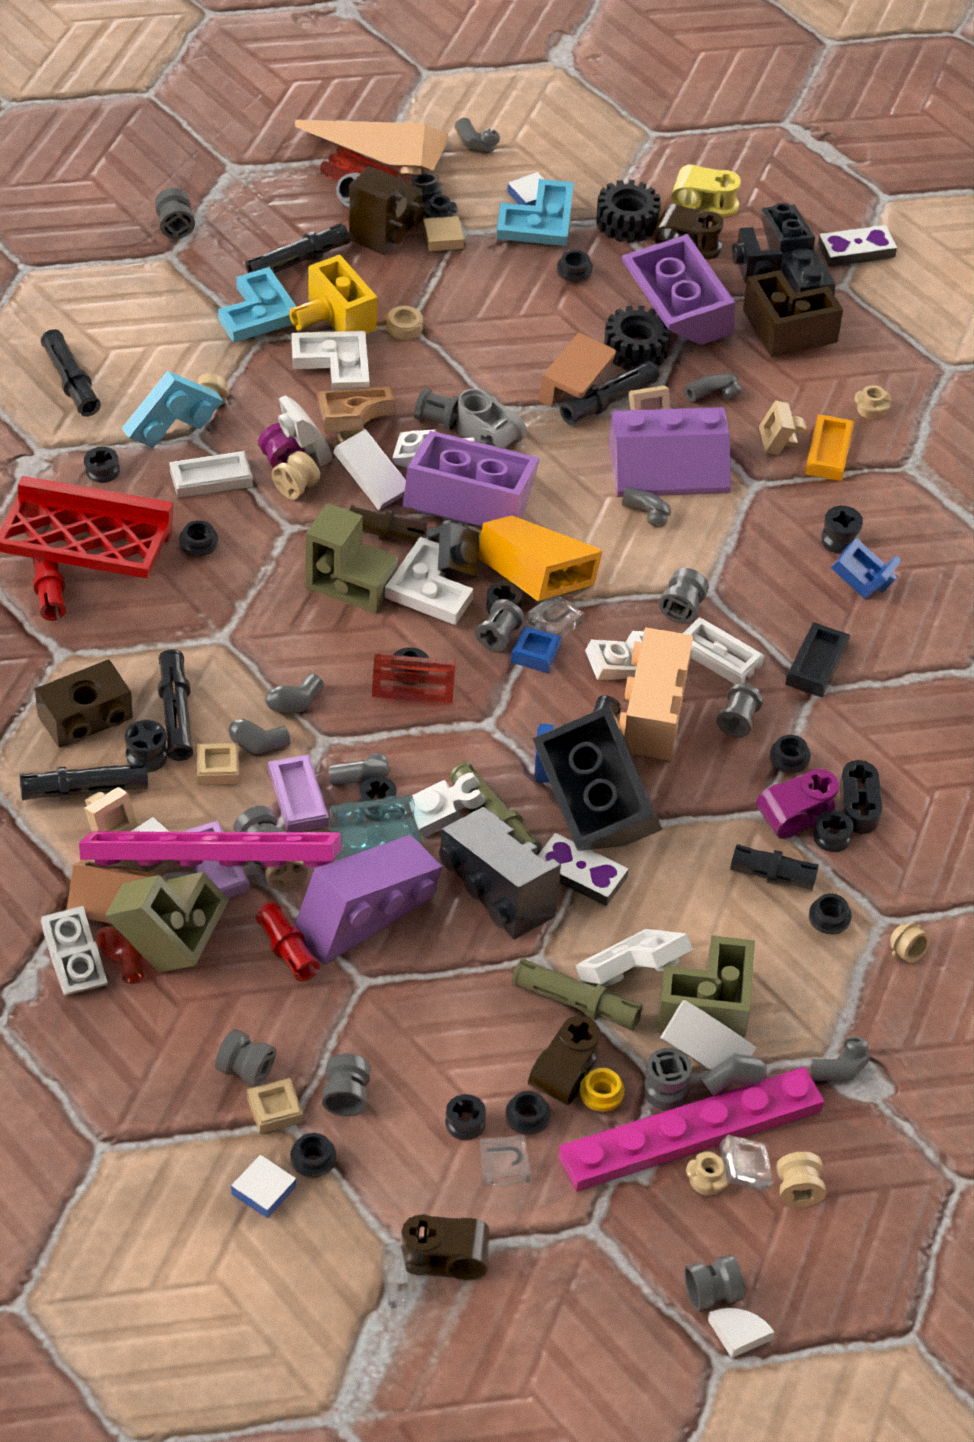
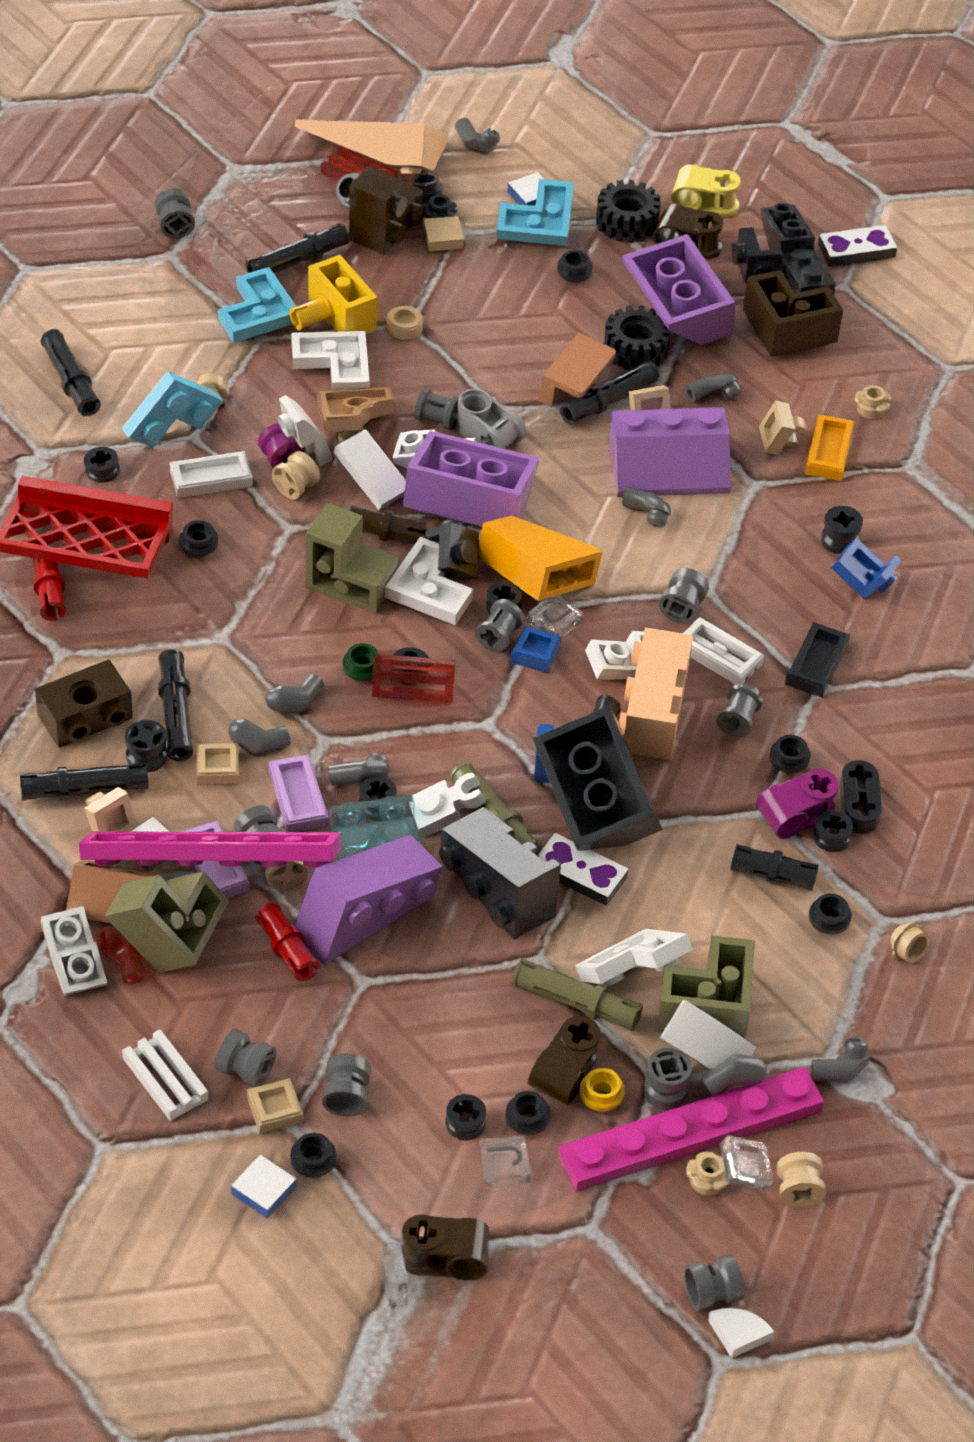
none -> white tile [122,1029,208,1121]
none -> dark green plate [342,643,383,681]

